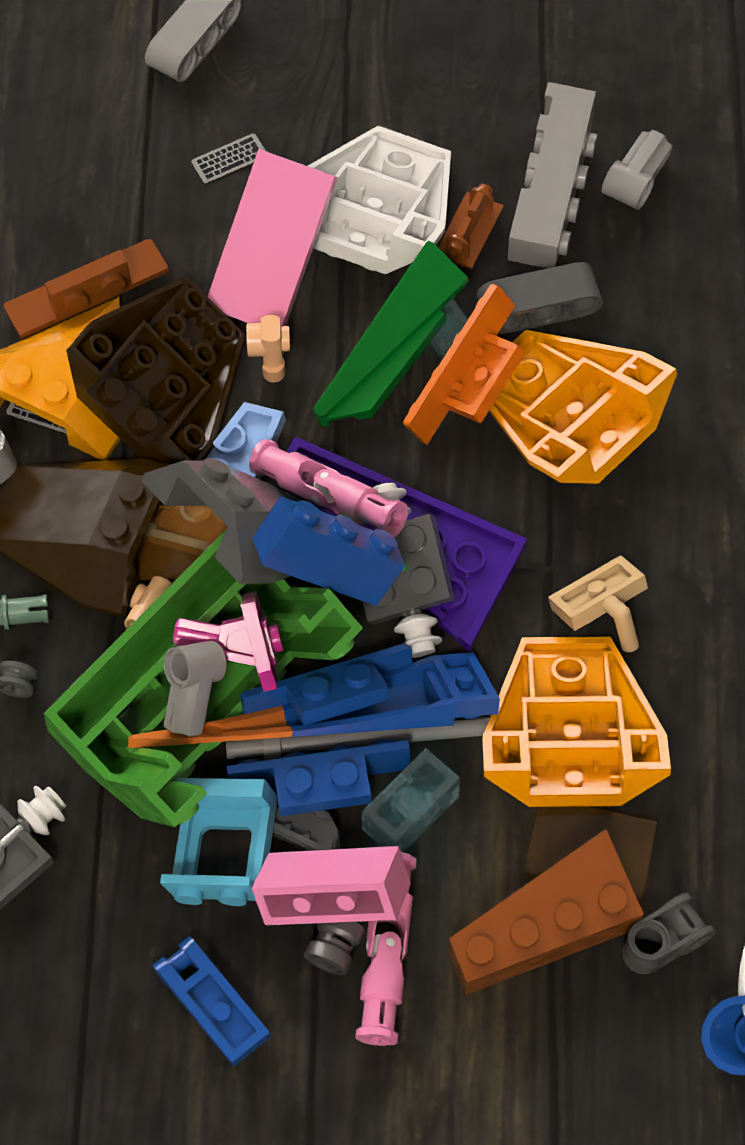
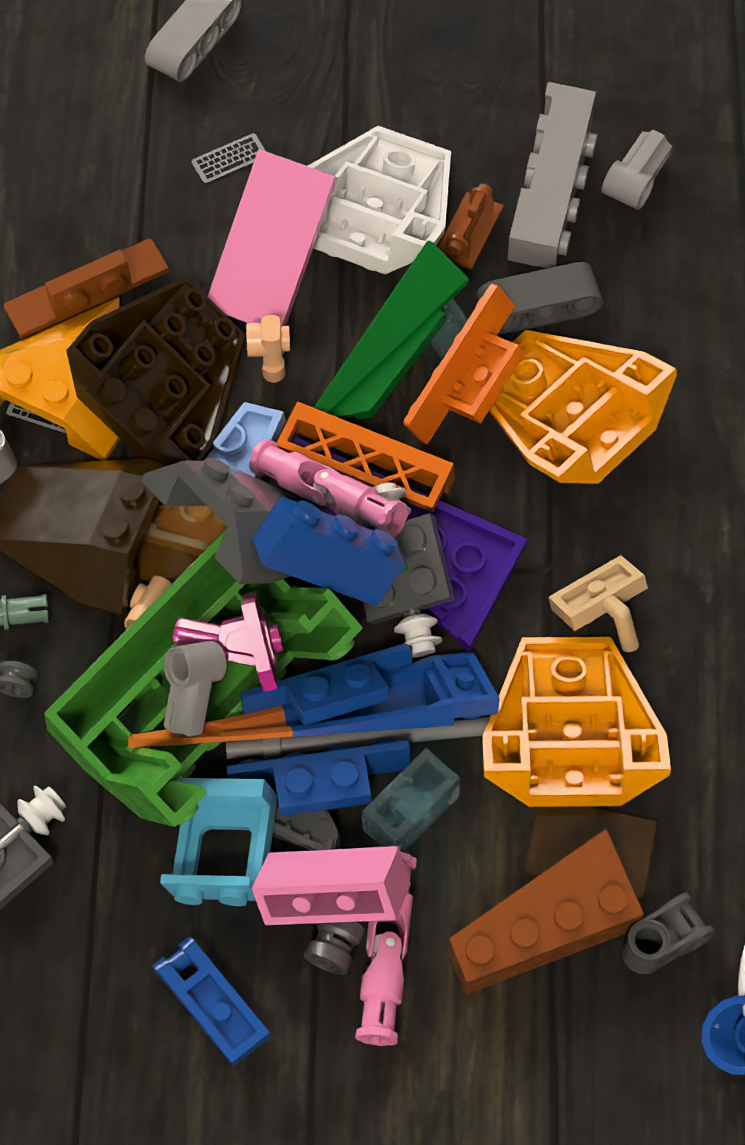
none -> orange fence [277,401,455,513]

